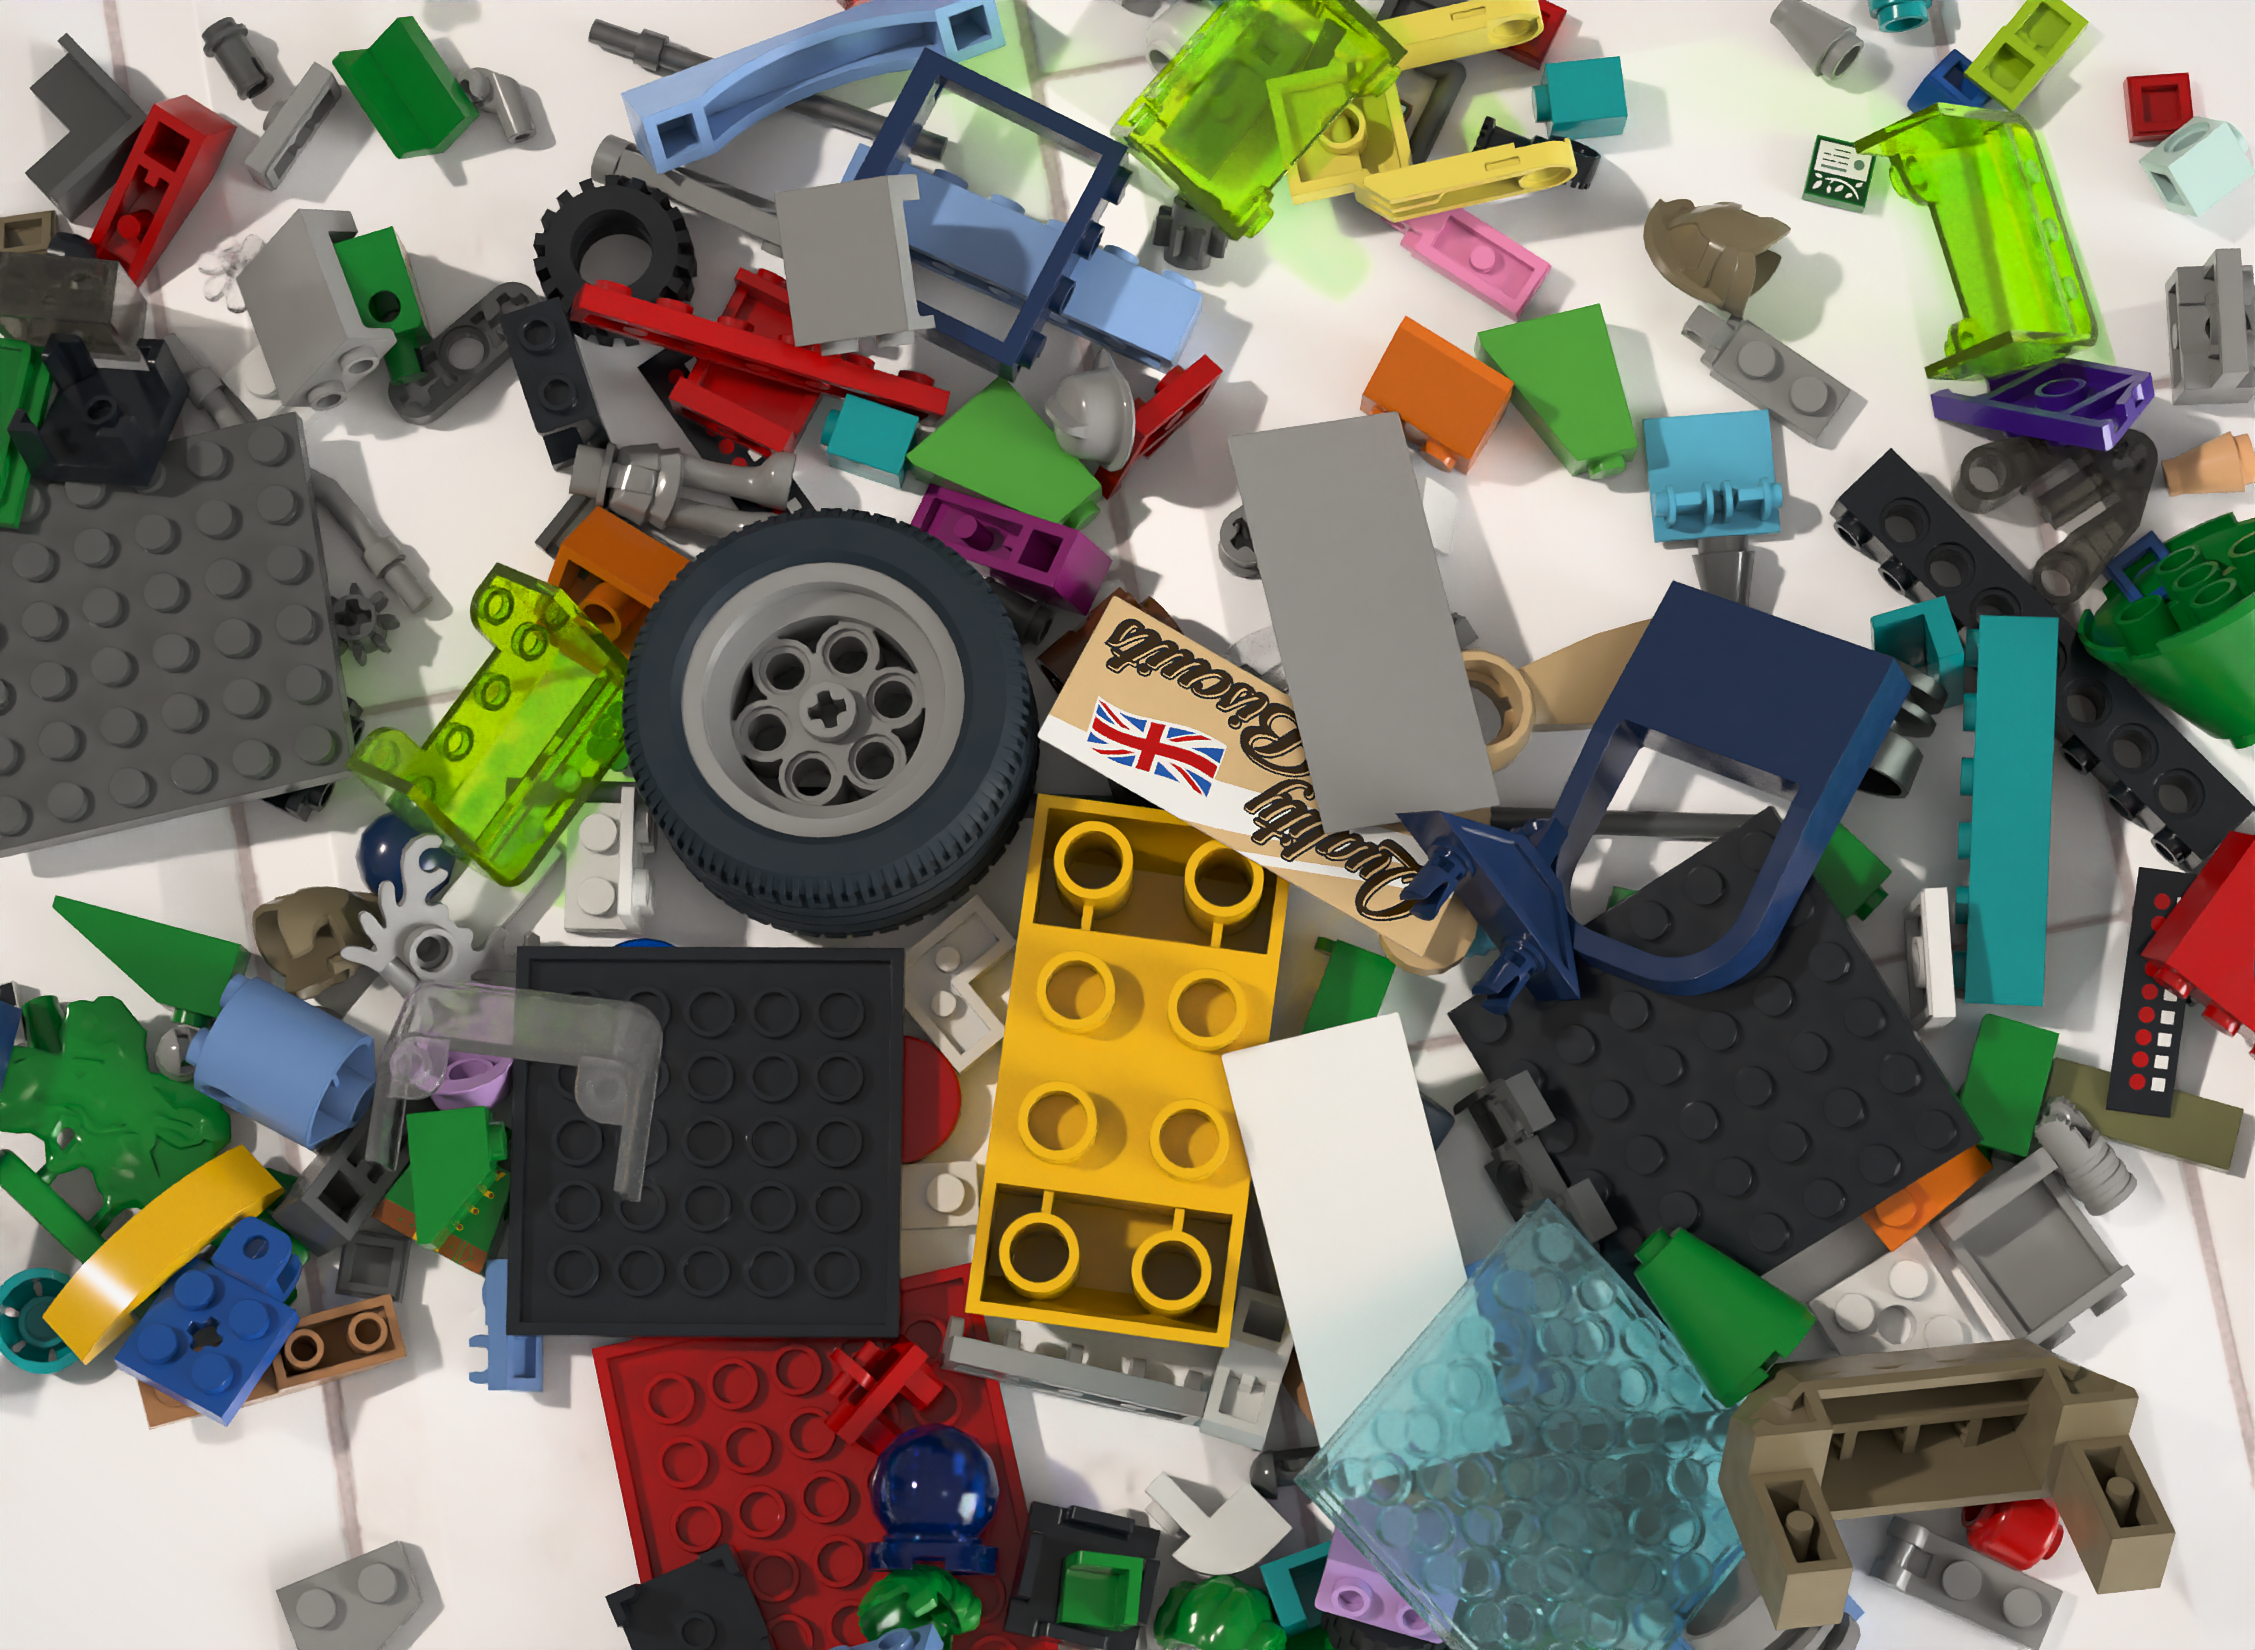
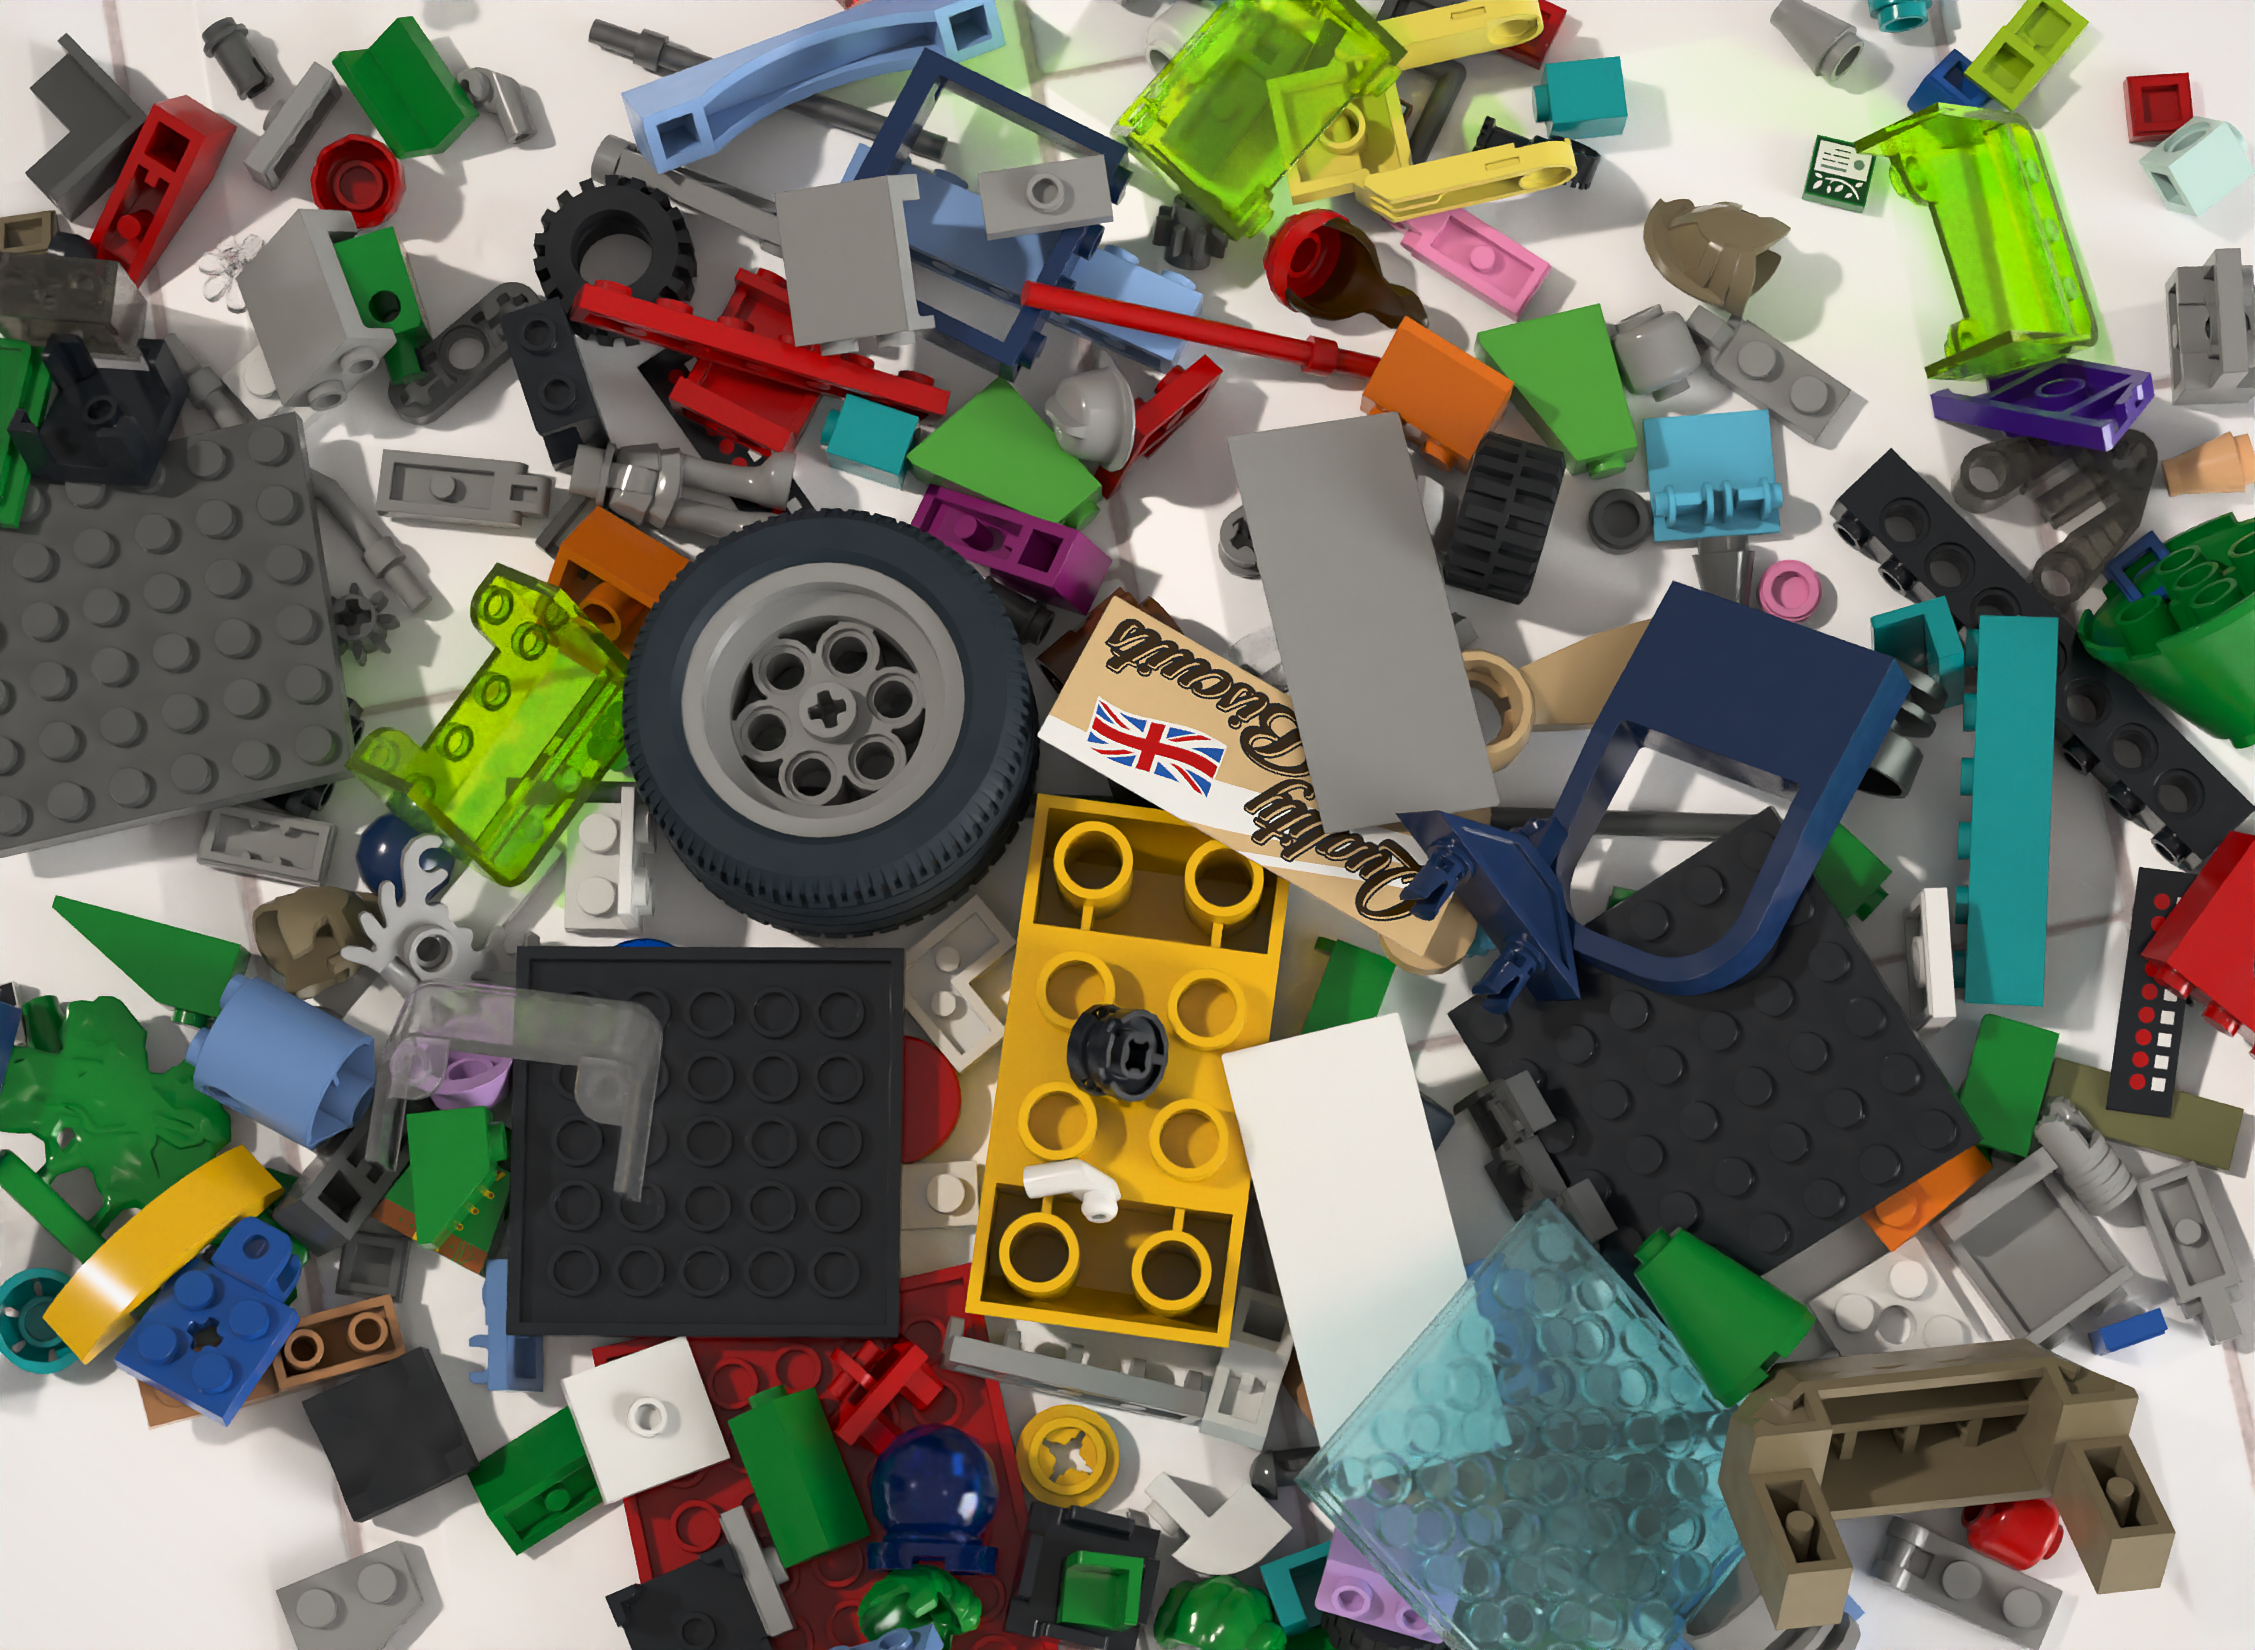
light grey hinge [155,1027,198,1081] -> none
none -> light grey plate [196,804,338,886]
none -> black brick [301,1346,481,1523]
none -> red hair [310,134,406,231]
none -> light grey hinge [375,449,552,529]
none -> green panel [467,1406,603,1556]
none -> white plate [560,1337,730,1505]
none -> light grey plate [719,1505,798,1638]
none -> green brick [728,1384,871,1569]
none -> light grey plate [977,154,1114,241]
none -> yellow gear [1015,1404,1120,1508]
none -> red bar [1021,280,1381,380]
none -> white arm [1023,1158,1121,1223]
none -> black wheel [1067,1004,1169,1102]
none -> piece [1262,208,1429,329]
none -> black tyre [1443,431,1566,605]
none -> dark grey tile [1587,488,1652,555]
none -> light grey head [1610,304,1701,403]
none -> bright pink tile [1756,559,1822,624]
none -> blue tile [2087,1308,2168,1356]
none -> light grey hinge [2133,1160,2243,1346]

